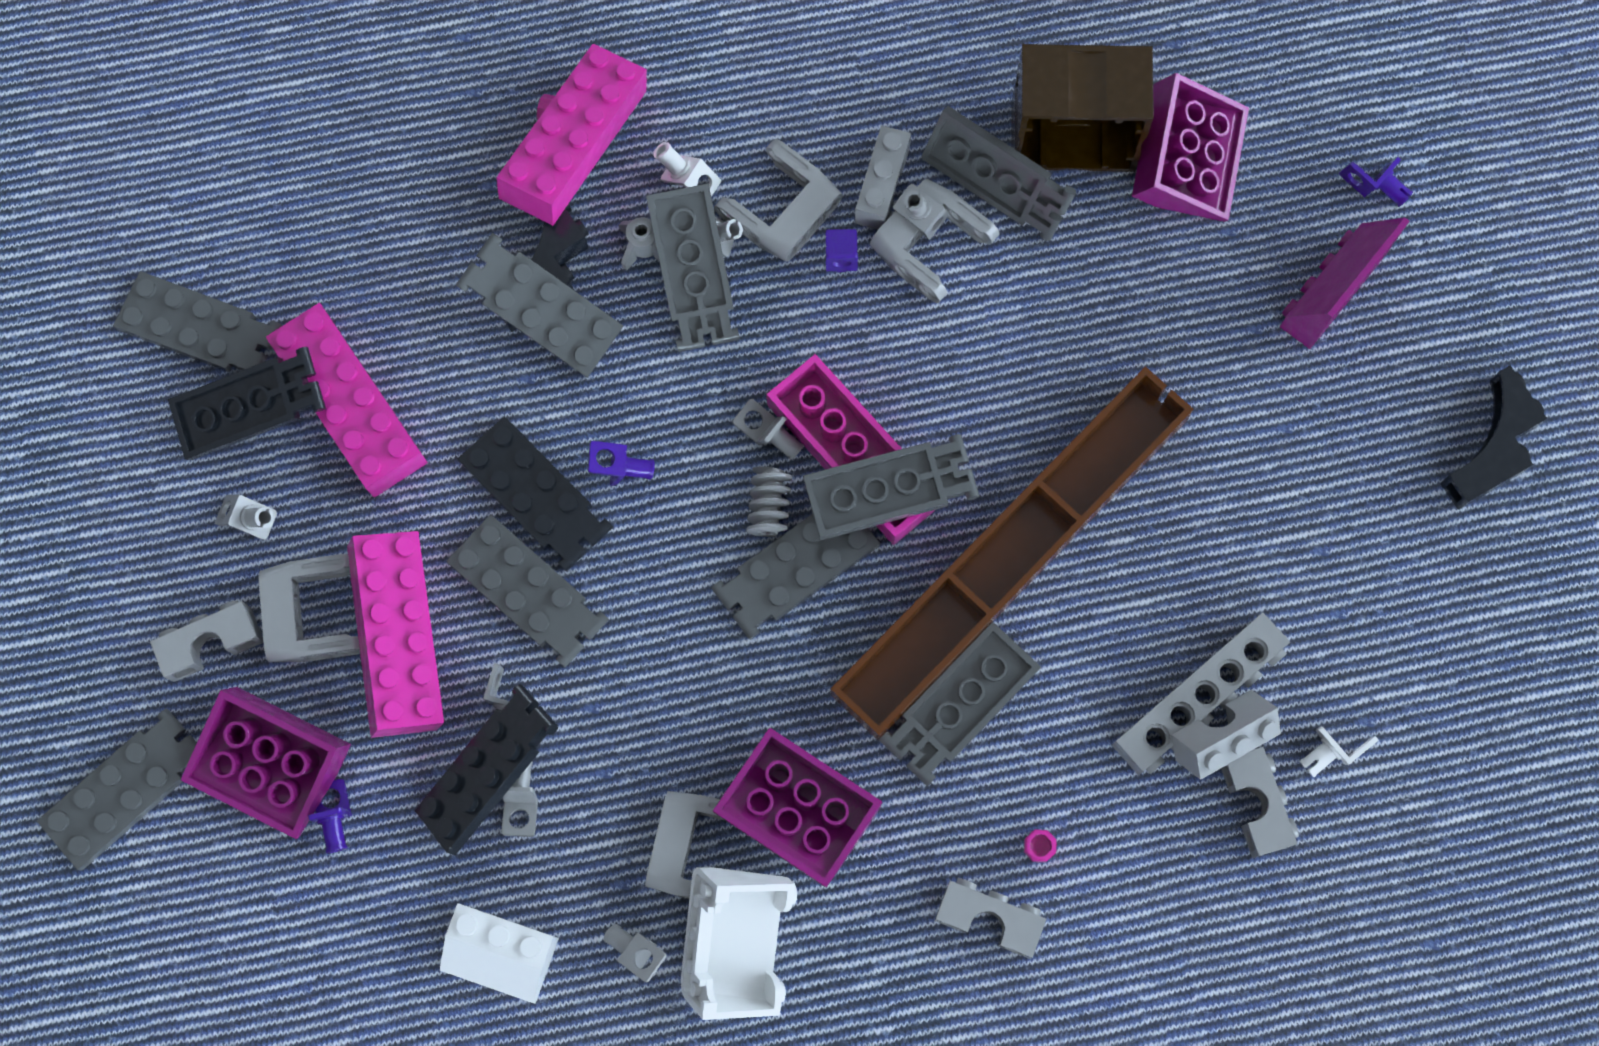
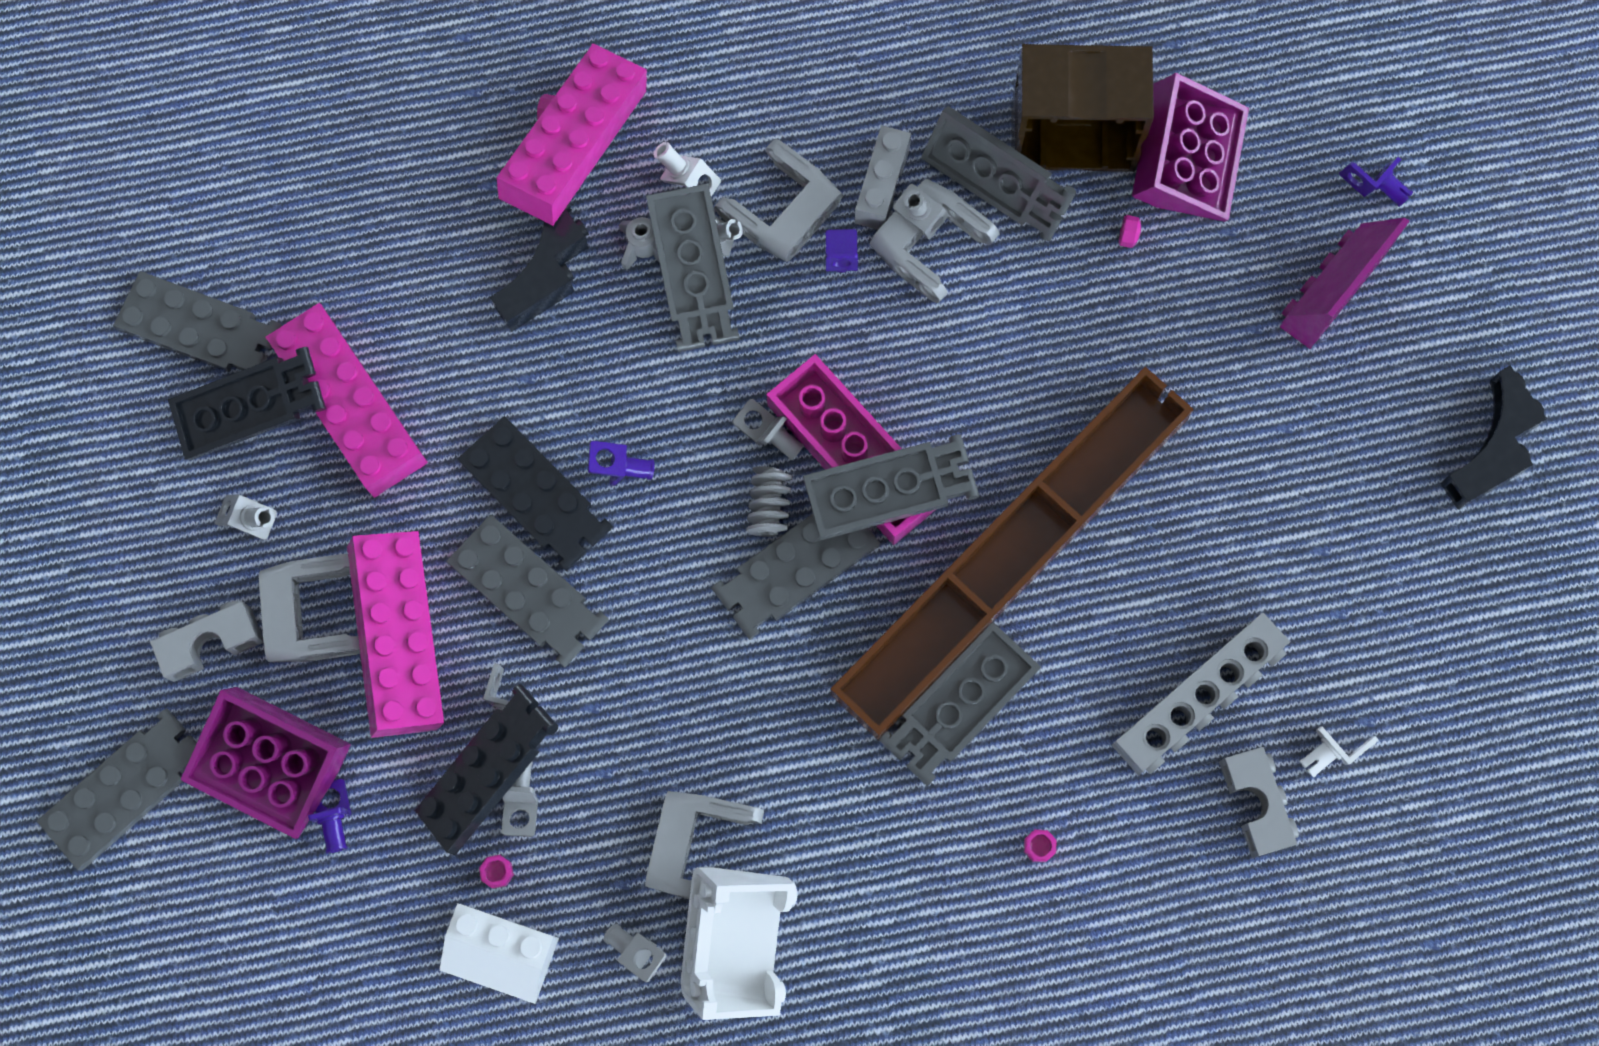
dark grey hinge [456,233,623,378] -> none
magenta slope [713,727,882,888] -> none
light grey arch [934,878,1046,959] -> none
light grey arch [1171,690,1281,780] -> none
none -> dark pink tile [479,855,514,889]
none -> dark pink tile [1118,215,1141,248]

